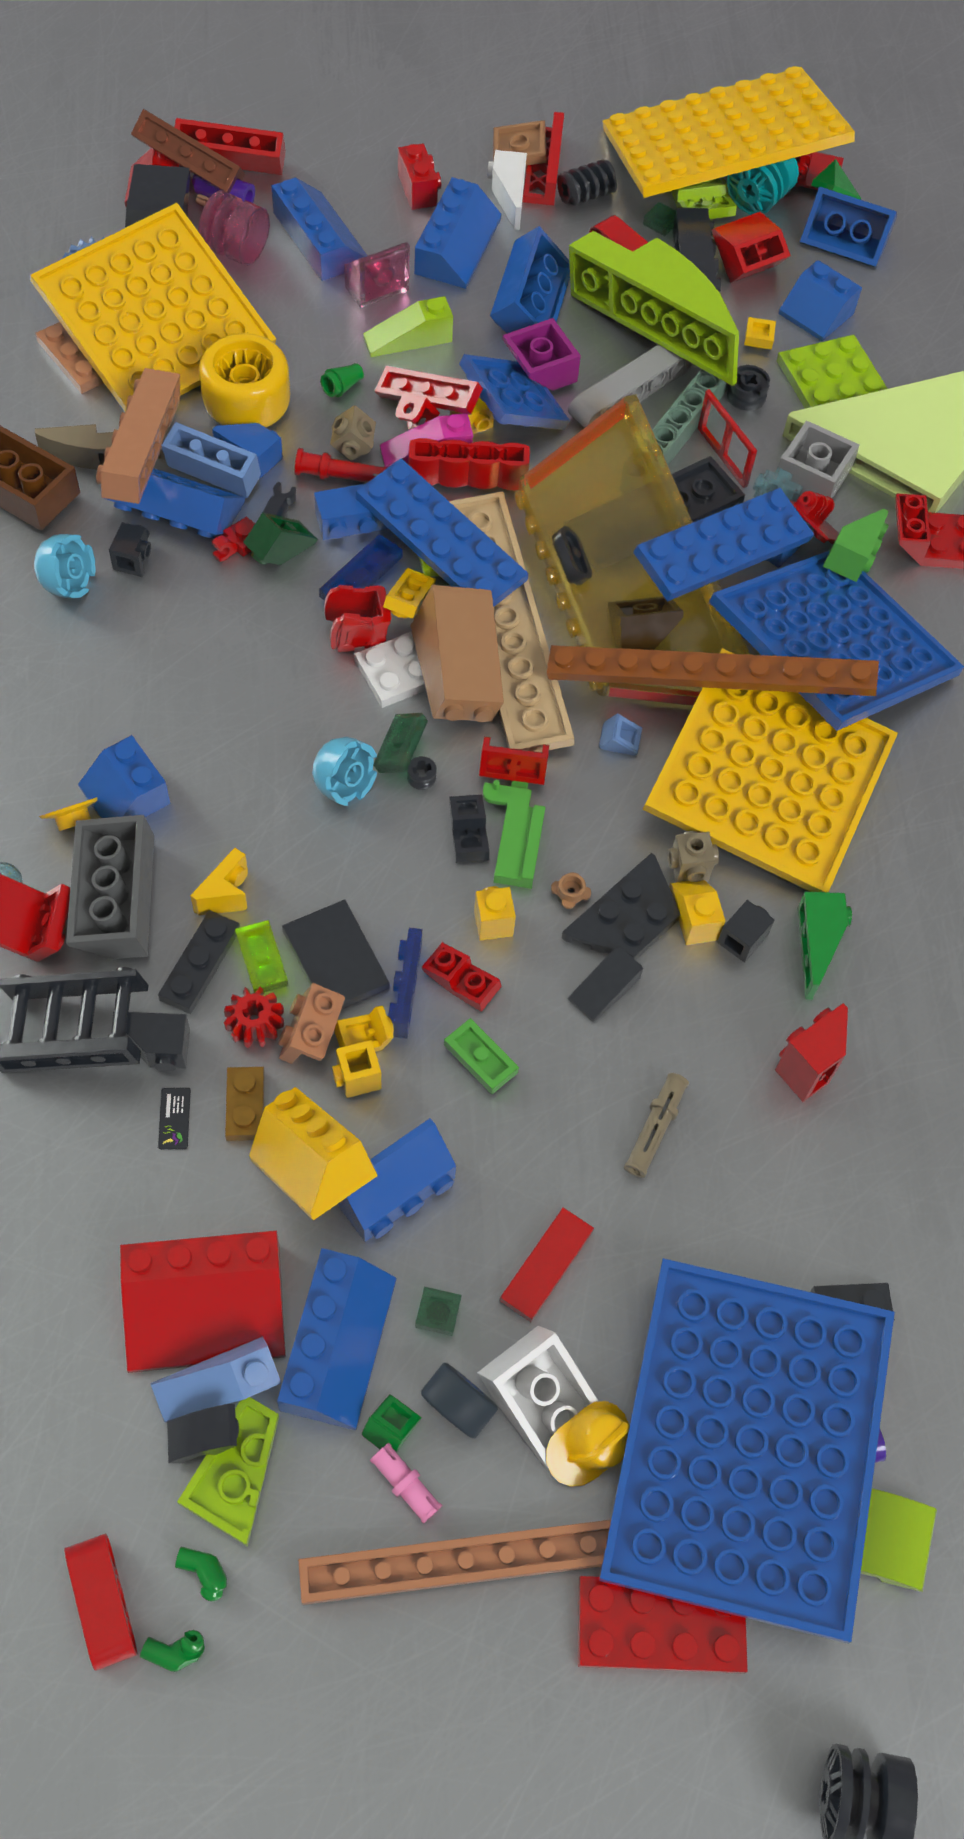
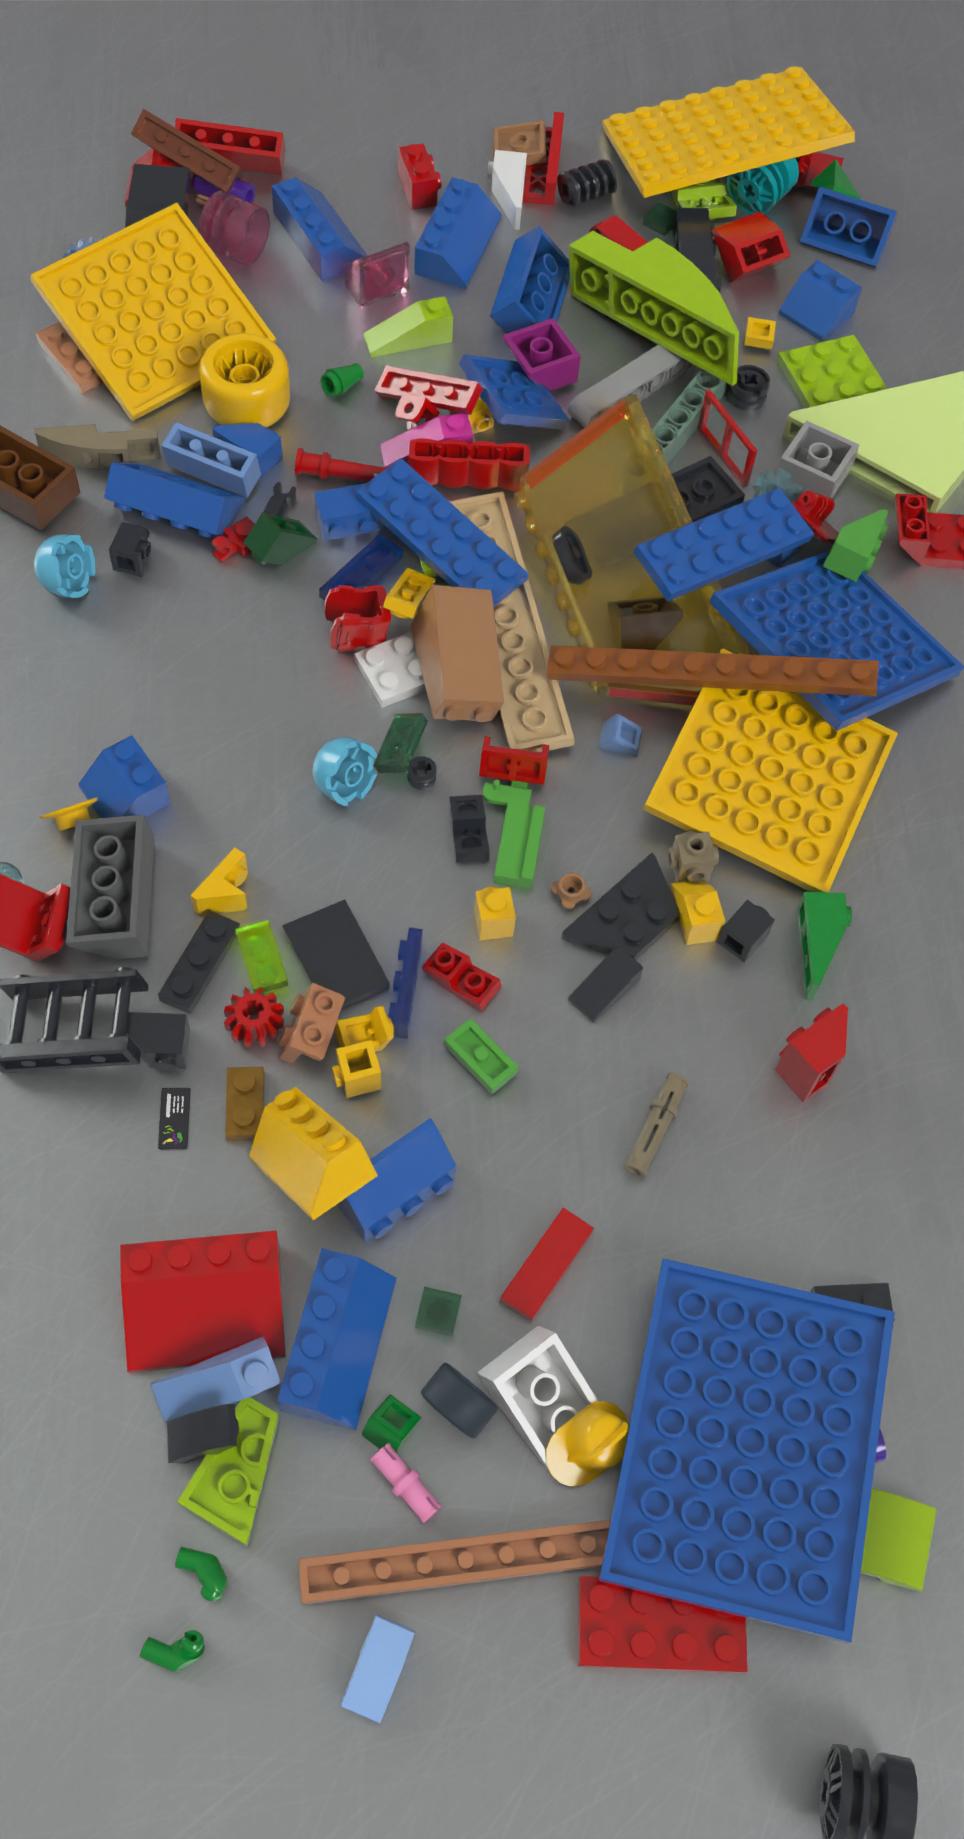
red beam [64,1533,138,1671] -> none
nougat brick [96,368,180,504] -> none
dark tan brick [330,405,376,461] -> none
none -> light blue slope [341,1614,415,1723]

